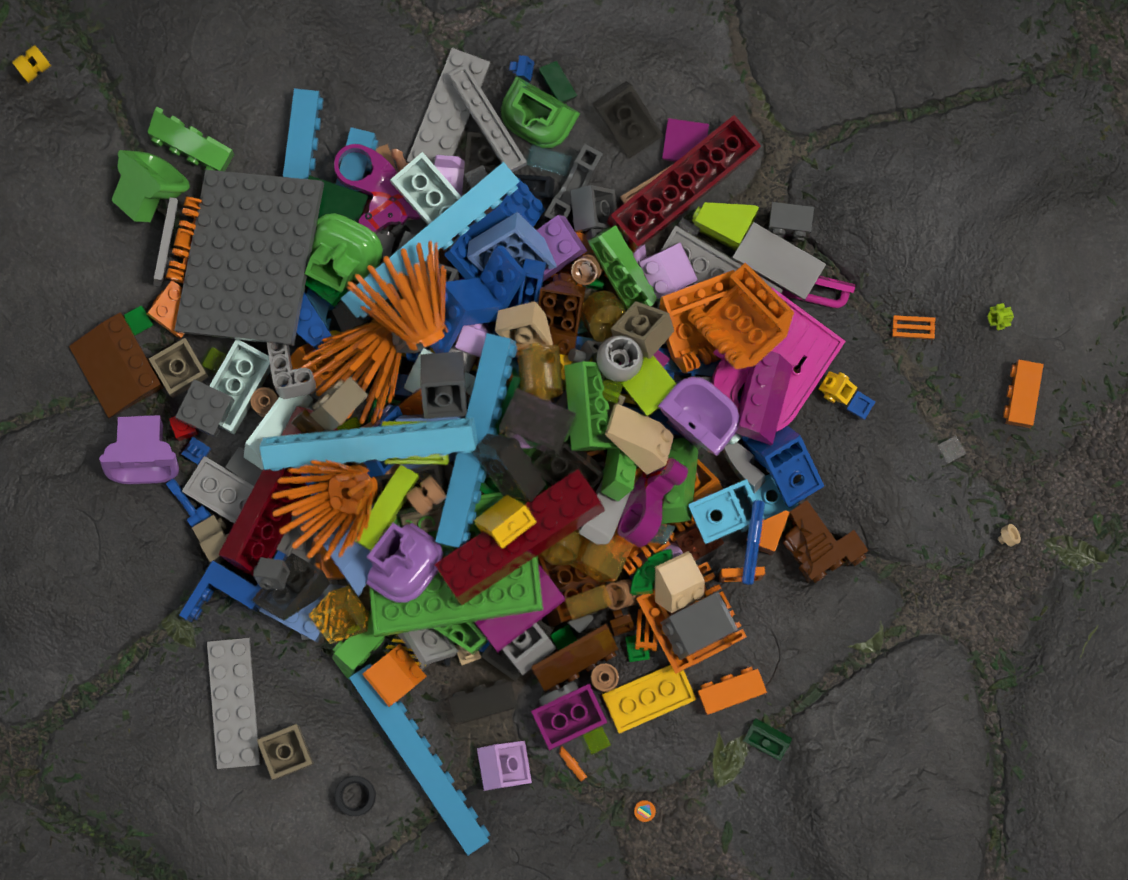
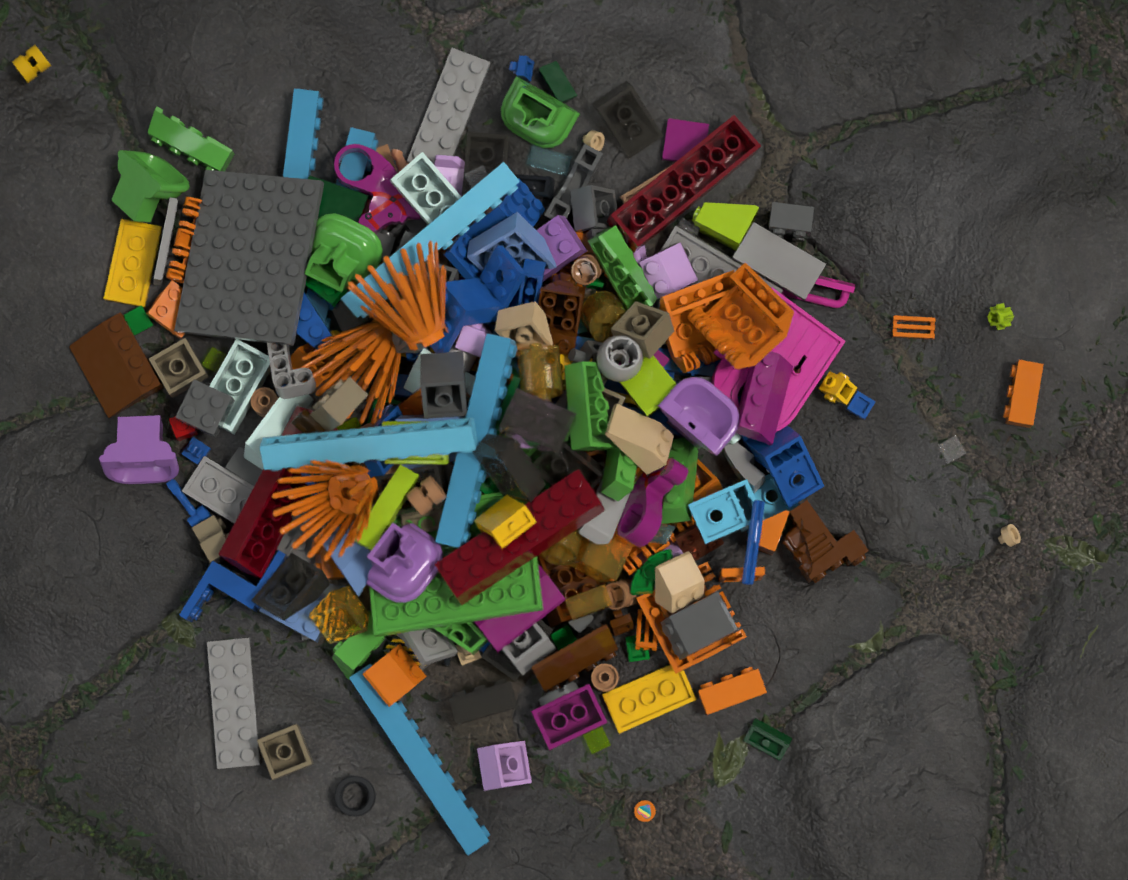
dark grey brick [254,557,290,590] -> none
light grey tile [448,64,527,172] -> none
orange piece [559,746,587,782] -> none
clear neon green tile [602,379,624,404] -> none
none -> yellow tile [103,219,163,308]
none -> tan tile [583,130,605,151]

